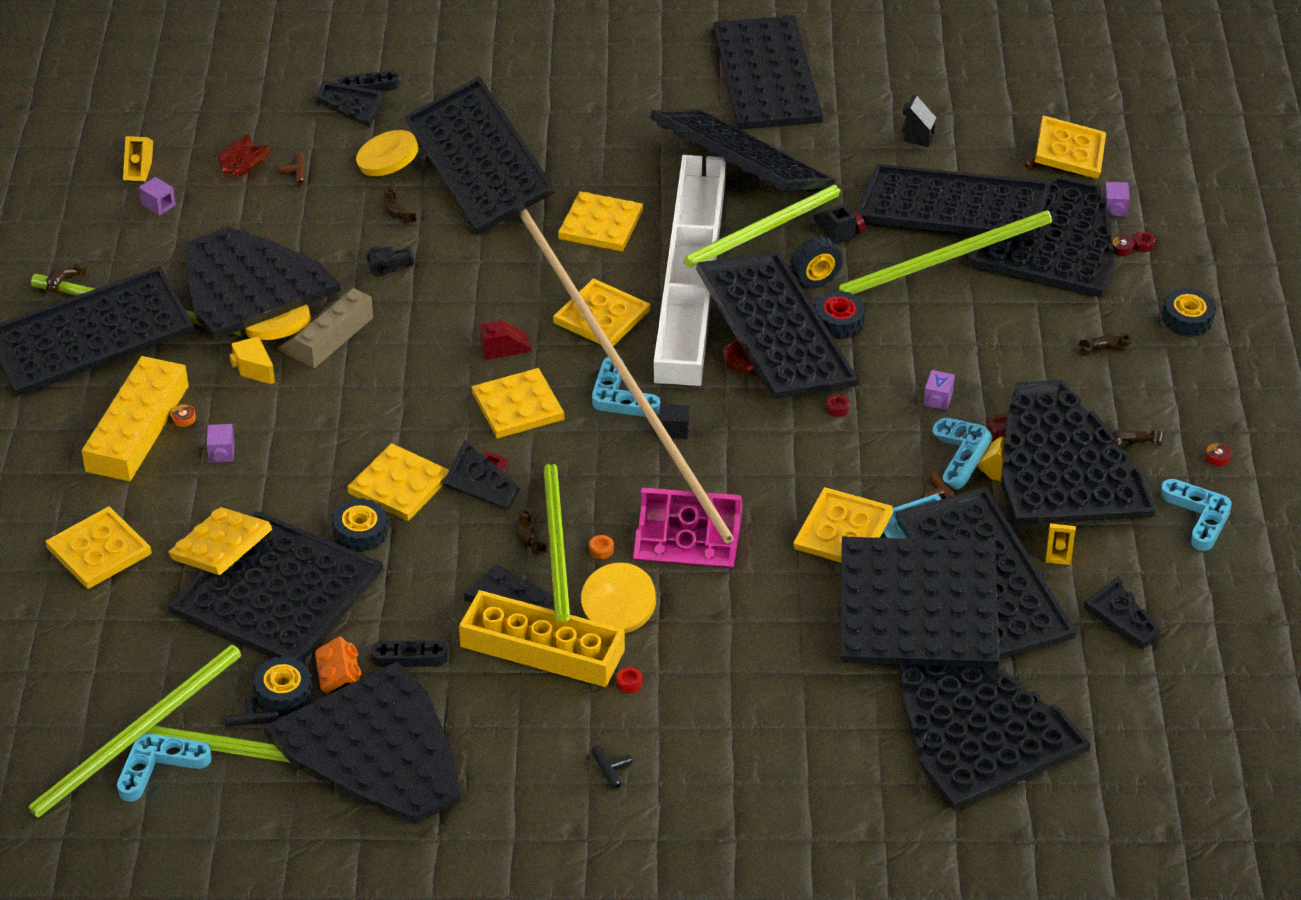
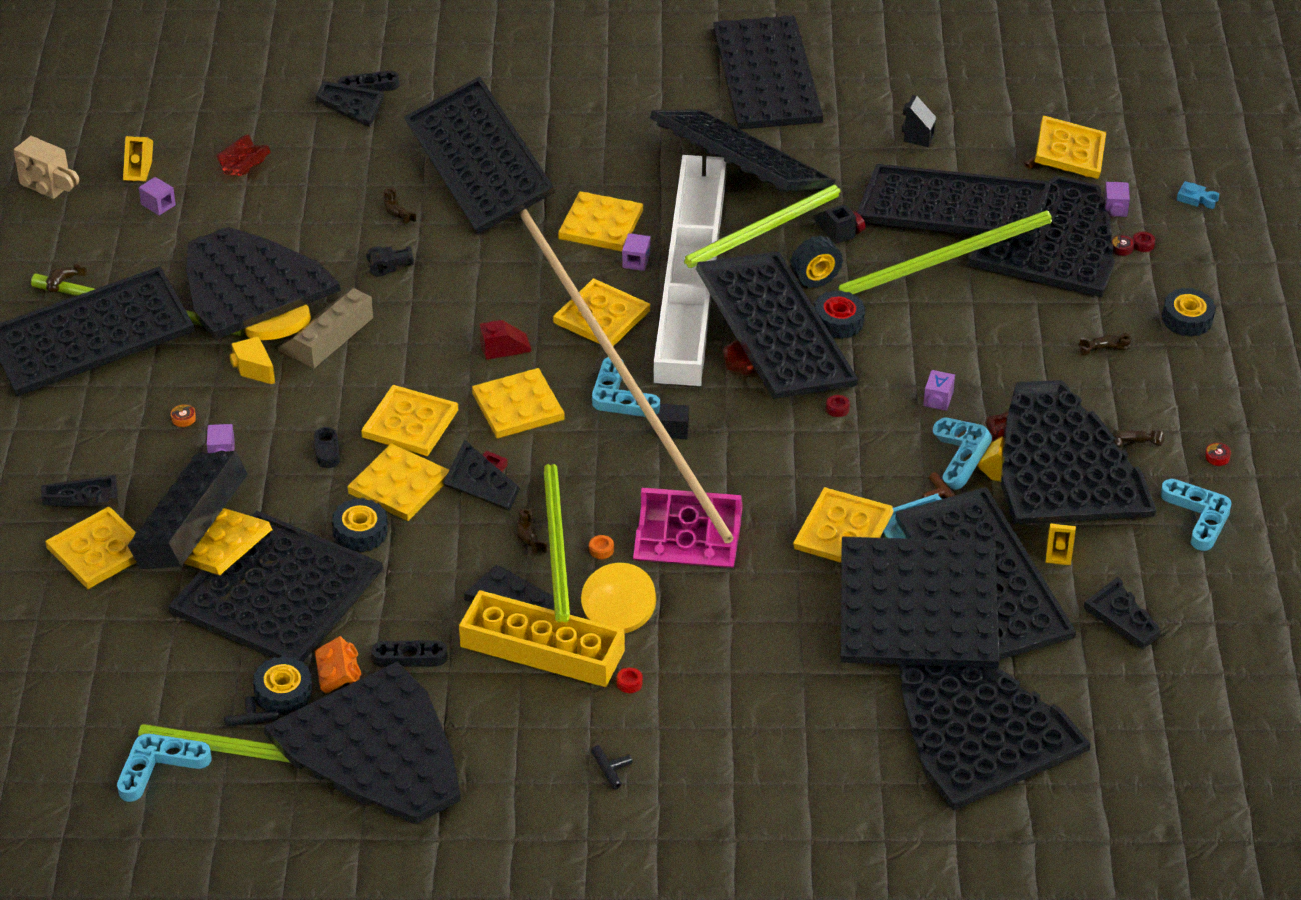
lime axle [28,645,241,818] -> none
yellow brick [82,356,188,481] -> none
reddish brown piece [278,152,305,185] -> none
yellow piece [356,130,419,176] -> none
none -> tan brick [13,136,79,199]
none -> black wing [41,475,118,507]
none -> black brick [127,450,248,569]
none -> black piece [314,427,340,468]
none -> yellow plate [361,385,458,456]
none -> medium lavender brick [622,233,651,271]
none -> dark azure plate [1176,181,1219,209]

